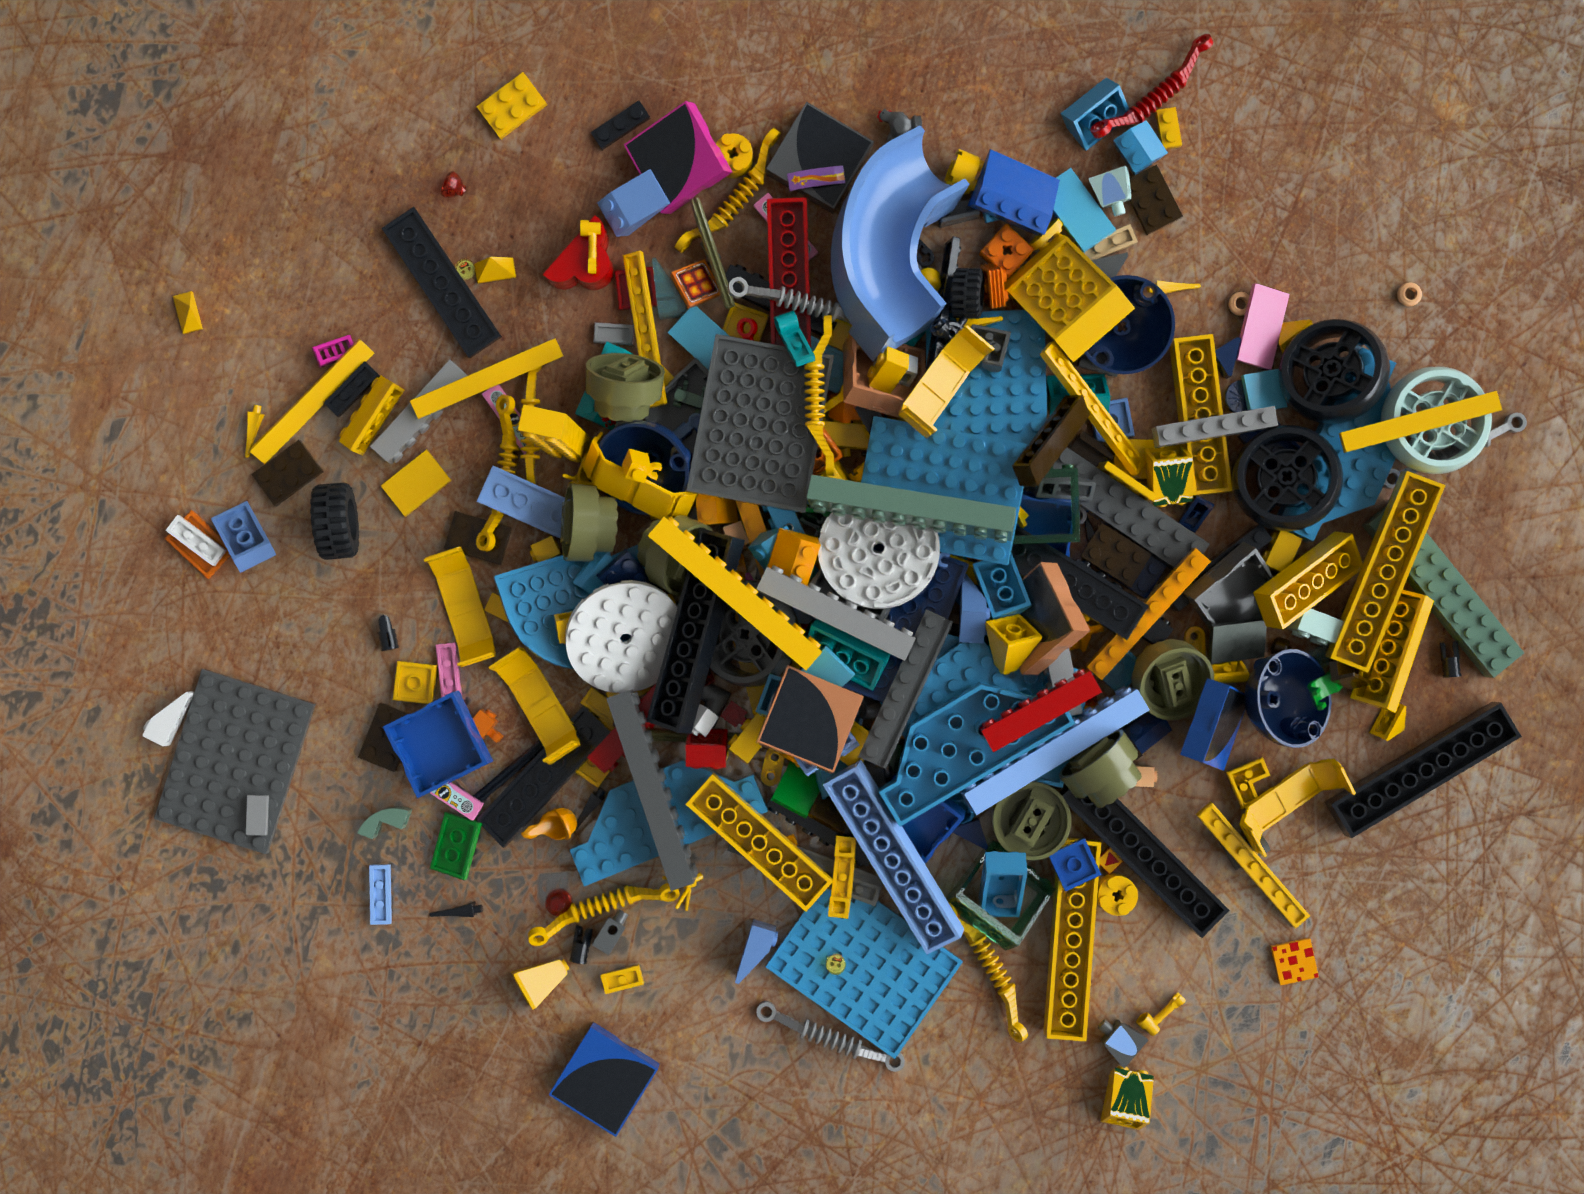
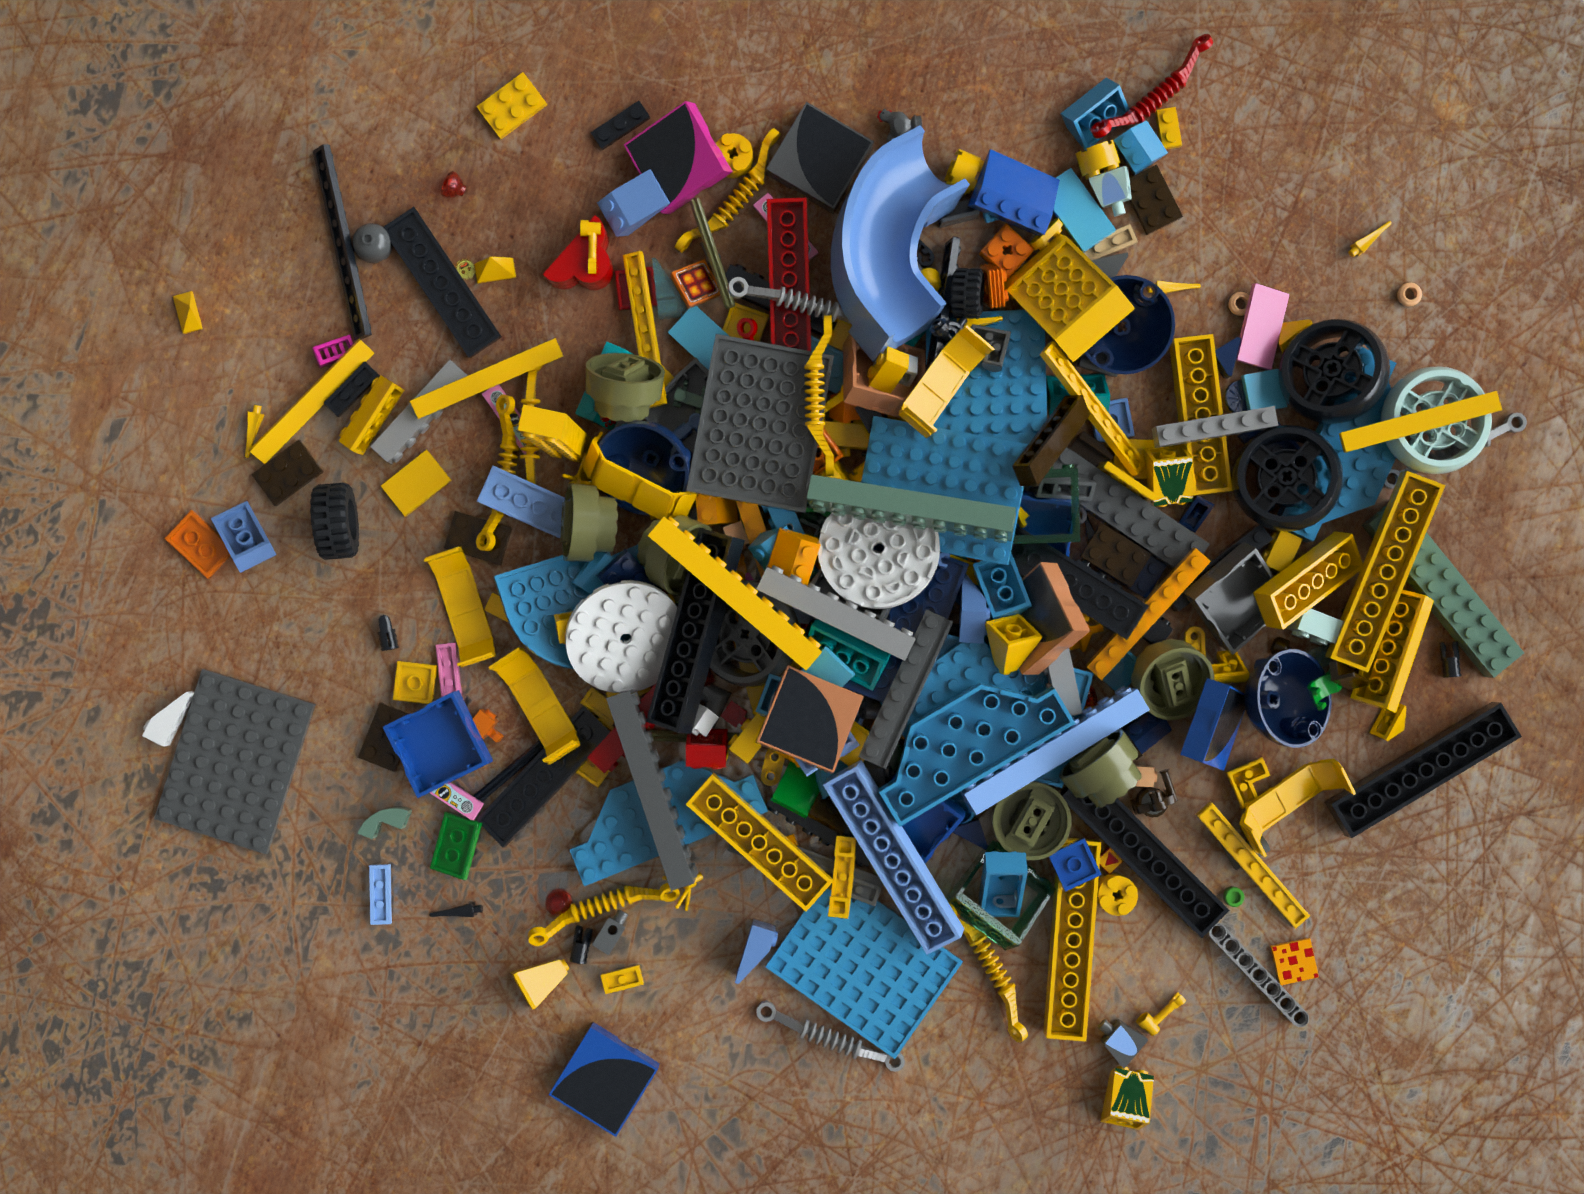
white plate [165,515,227,566] -> none
light grey tile [246,795,269,836] -> none
light orange piece [521,808,577,840] -> none
yellow brick [530,536,563,562] -> none
black piece [573,787,606,833] -> none
light grey tile [593,322,634,346] -> none
yellow brick [622,449,662,483] -> none
teal plate [774,311,815,367] -> none
medium lavender sticker [787,166,845,191] -> none
clear yellow tile [826,954,846,975] -> none
red brick [980,668,1102,752] -> none
pearl dark grey tile [1208,618,1267,664] -> none
none -> black plate [313,144,372,340]
none -> dark grey cylinder [352,223,393,264]
none -> yellow brick [1075,140,1120,180]
none -> dark brown piece [1130,769,1178,818]
none -> light grey beam [1207,922,1309,1027]
none -> bright green tile [1223,886,1244,907]
none -> yellow piece [1348,221,1391,257]

